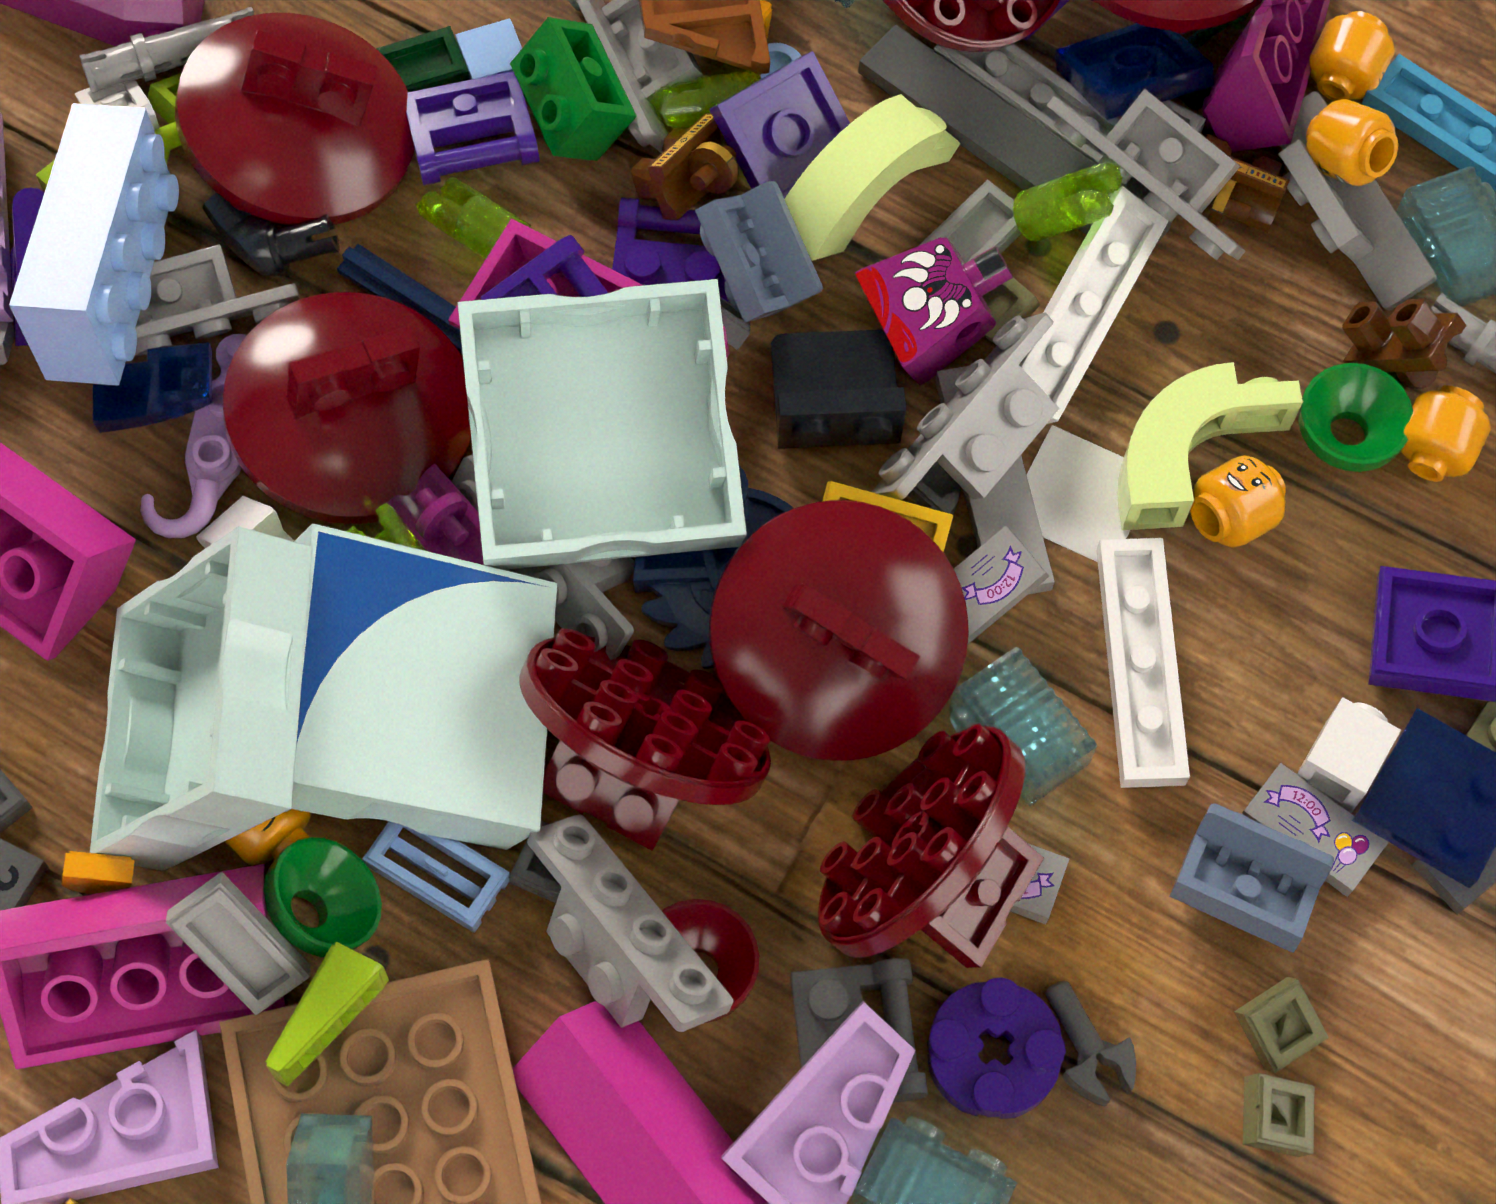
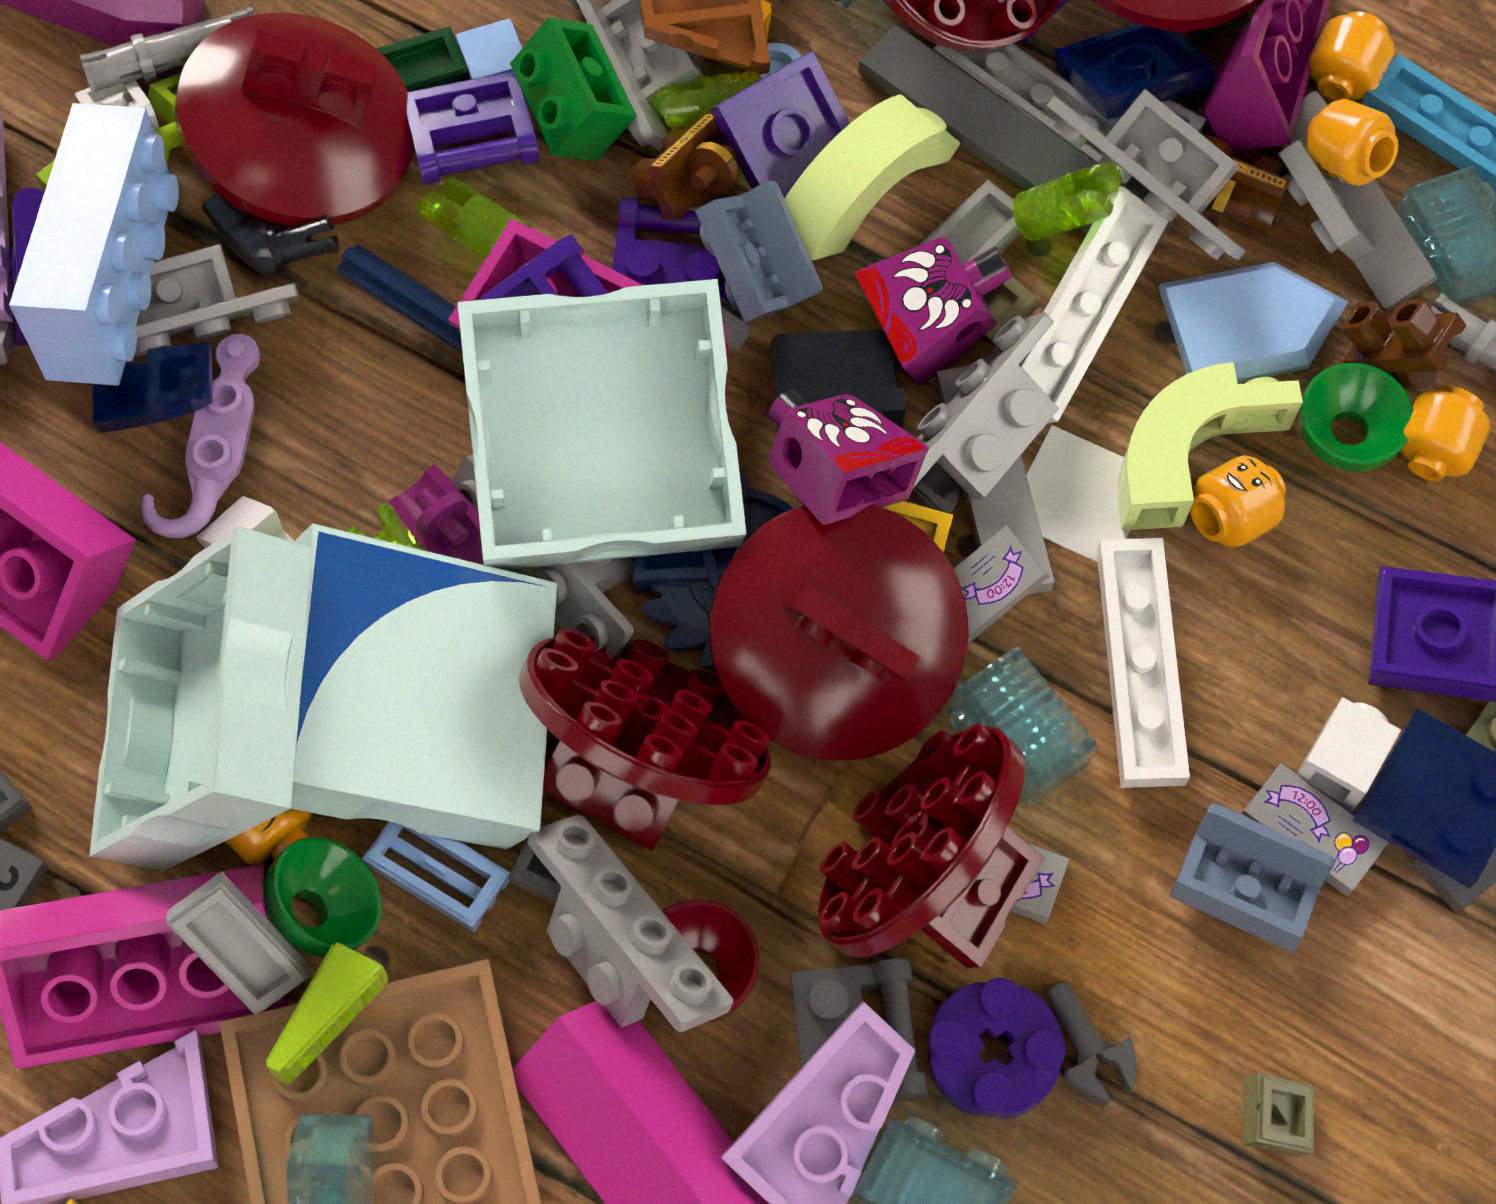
light orange tile [61,851,135,894] -> none
dark red bracket [223,292,471,524] -> none
olive tile [1234,977,1329,1073] -> none
none -> magenta torso [769,390,929,525]
none -> light blue tile [1158,262,1348,383]

